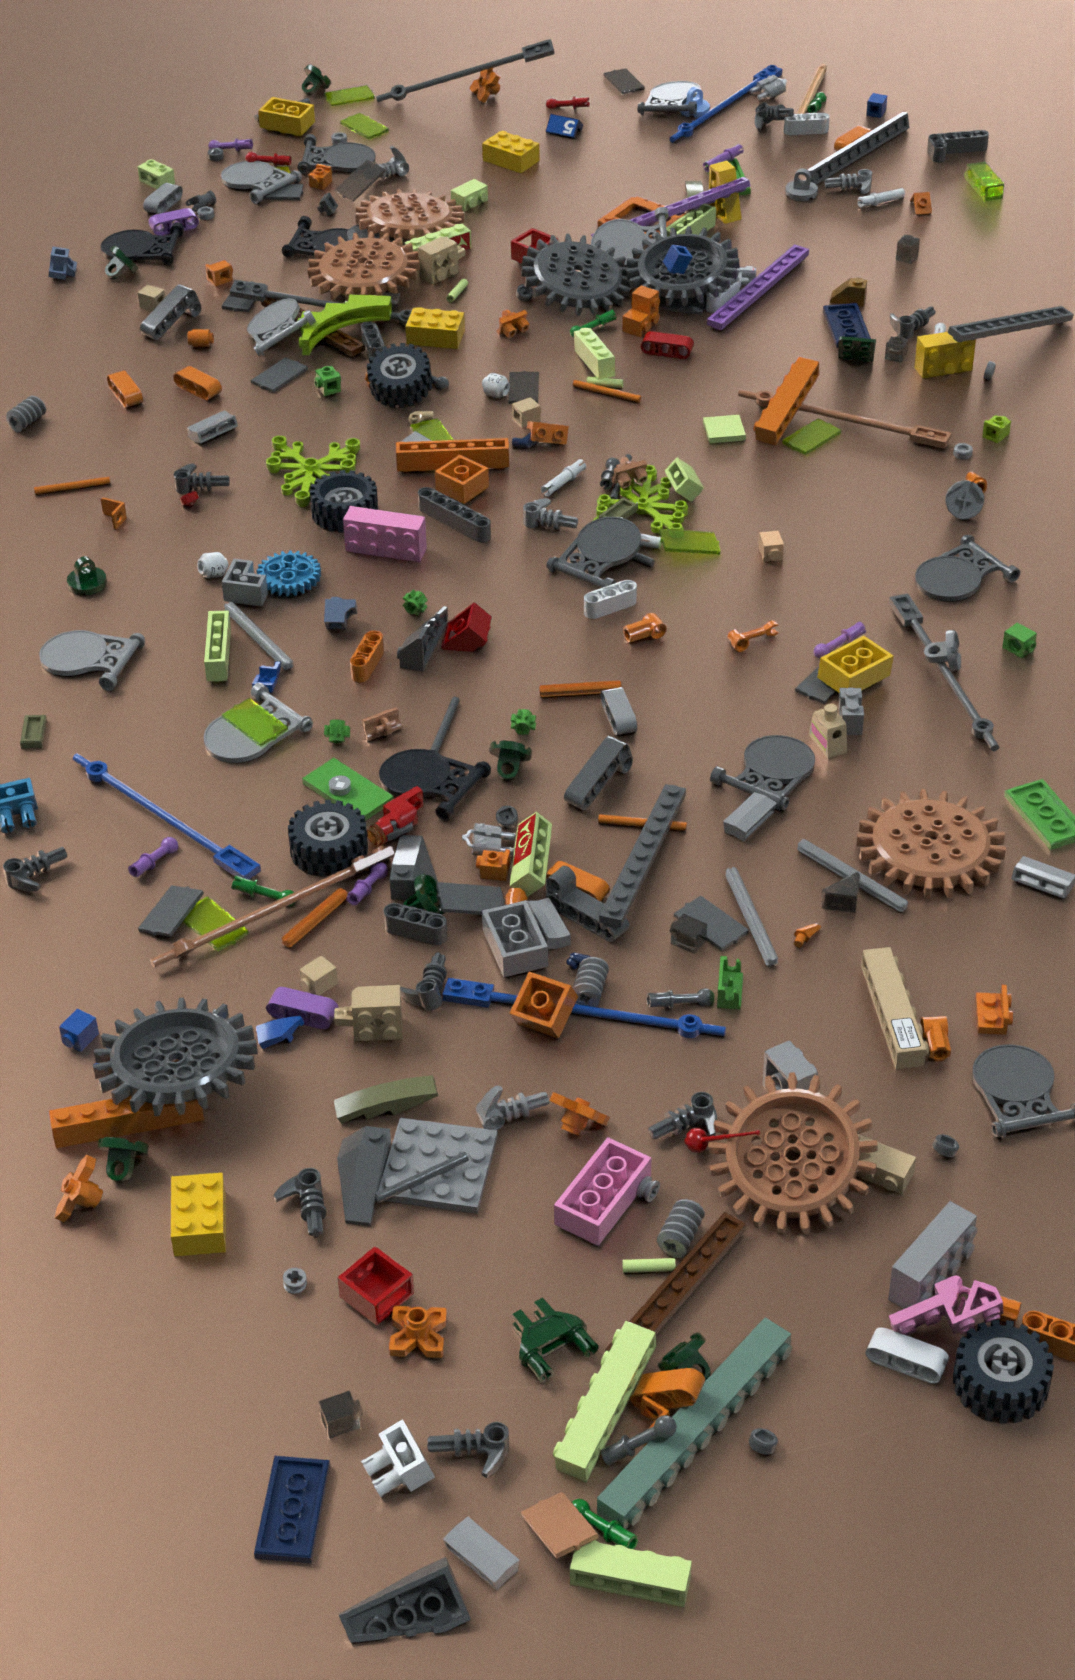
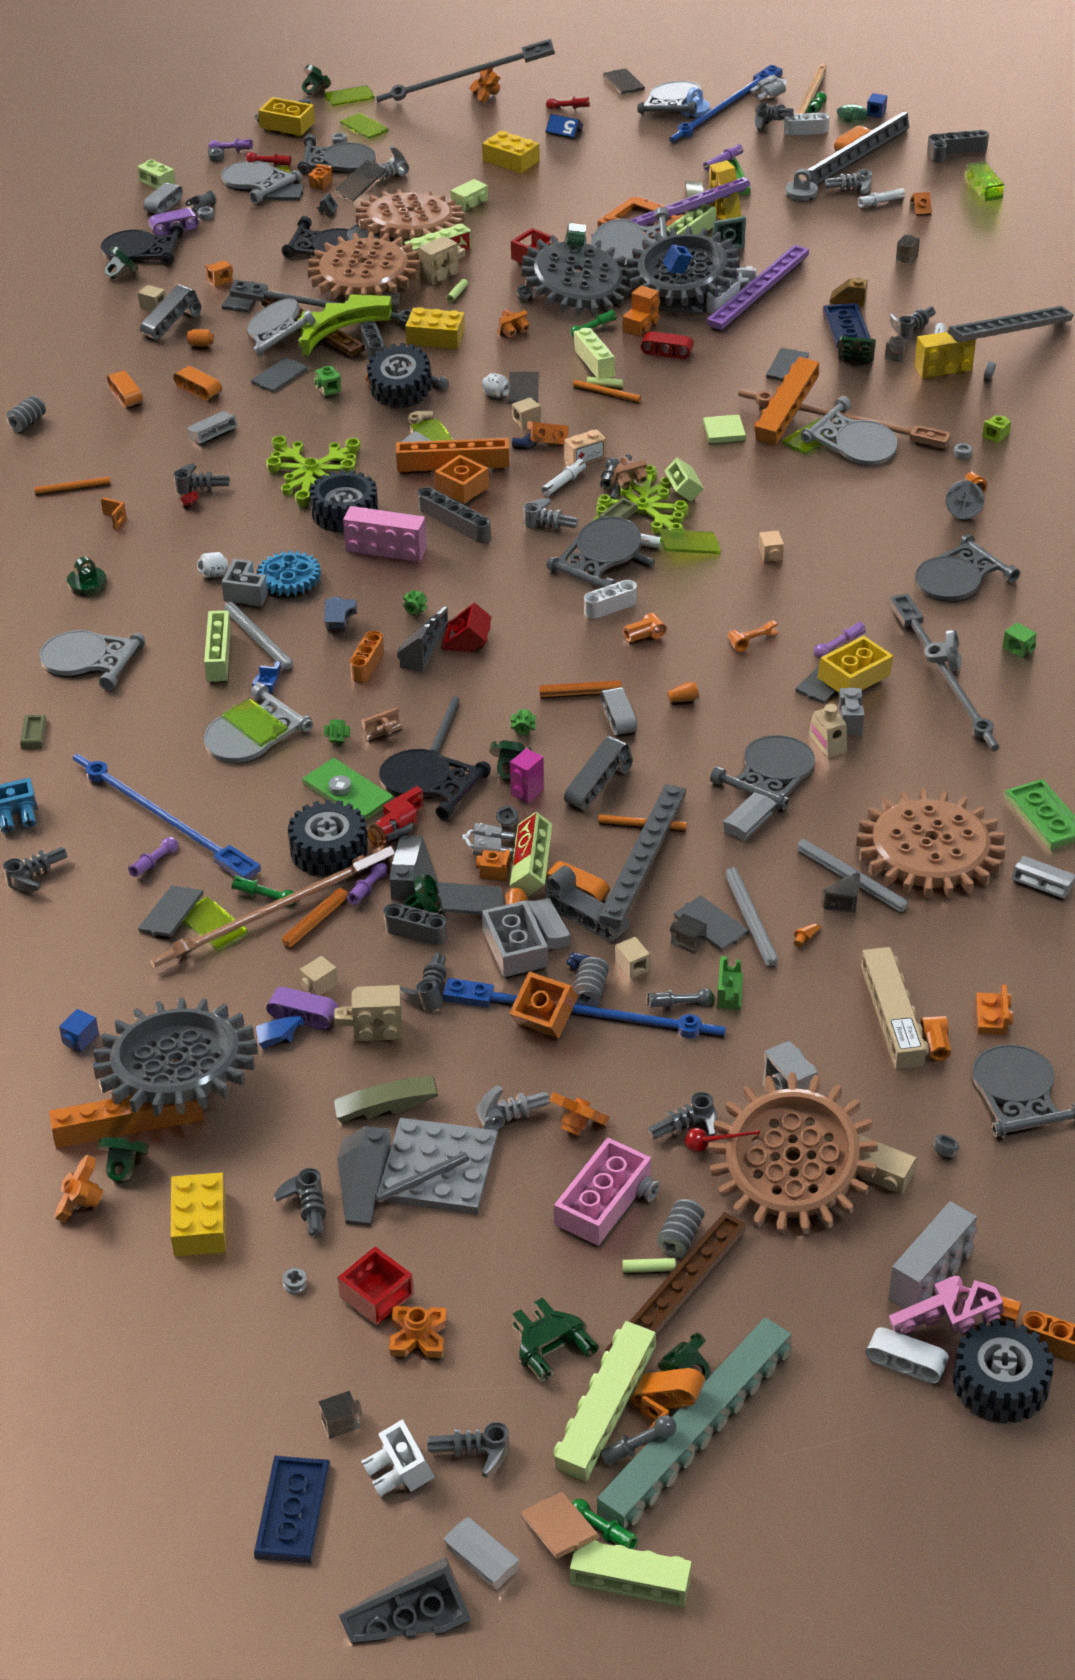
sand blue brick [48,246,77,280] -> none
dark grey tile [748,1428,778,1454] -> none
none -> dark pink brick [510,748,544,803]
none -> light nougat brick [564,429,606,465]
none -> clear green beam [566,223,586,247]
none -> tan brick [615,937,650,979]
none -> orange cone [667,681,699,703]
none -> sand green slope [713,216,746,249]
none -> dark grey piece [766,348,809,381]
none -> light grey piece [801,396,897,465]
none -> clear green dish [837,104,868,123]

